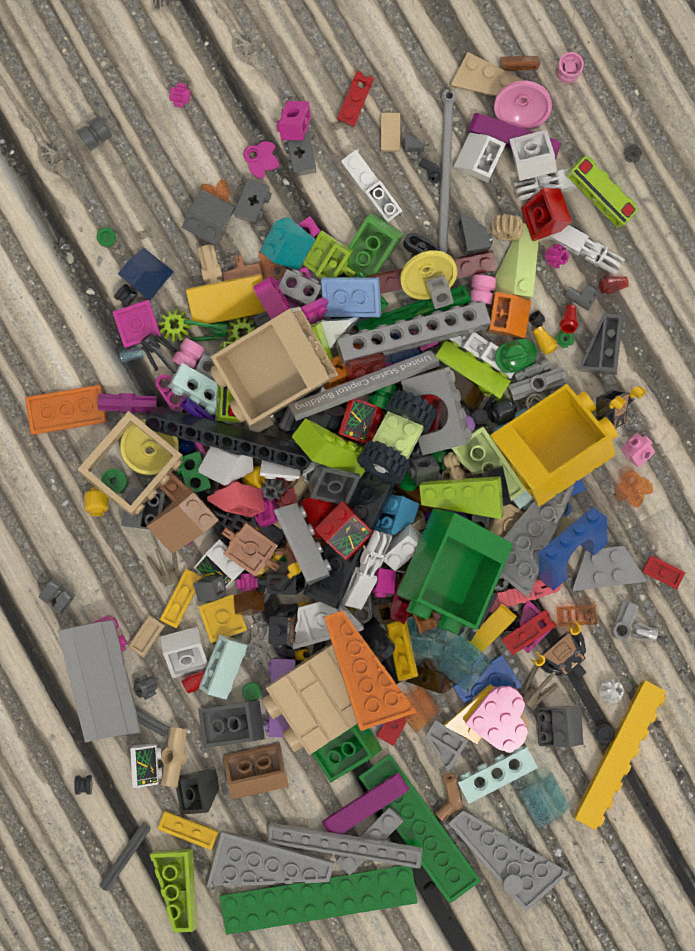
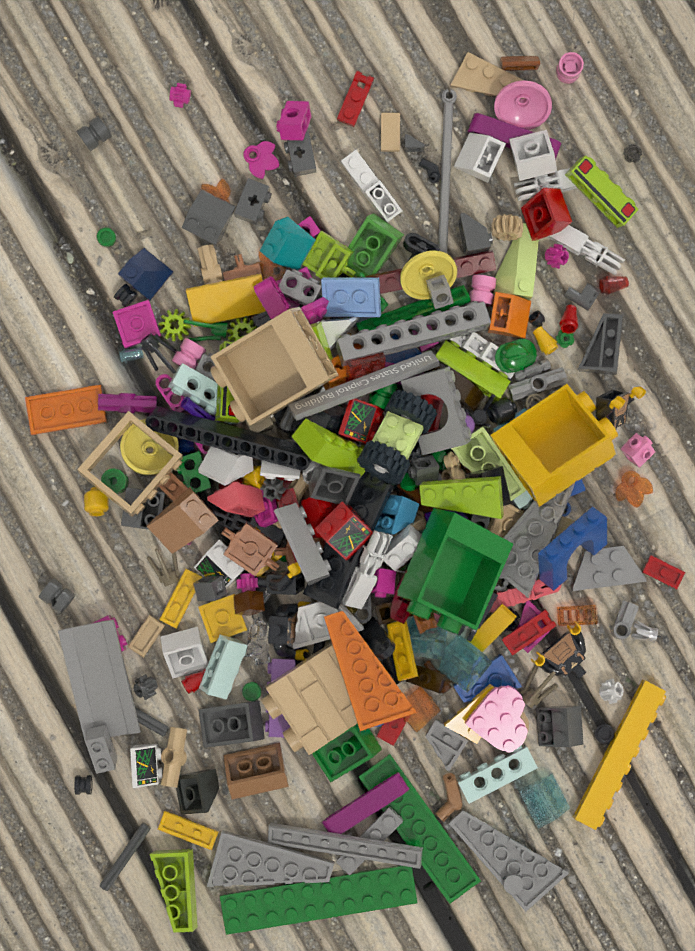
none -> light grey brick [85,725,117,774]

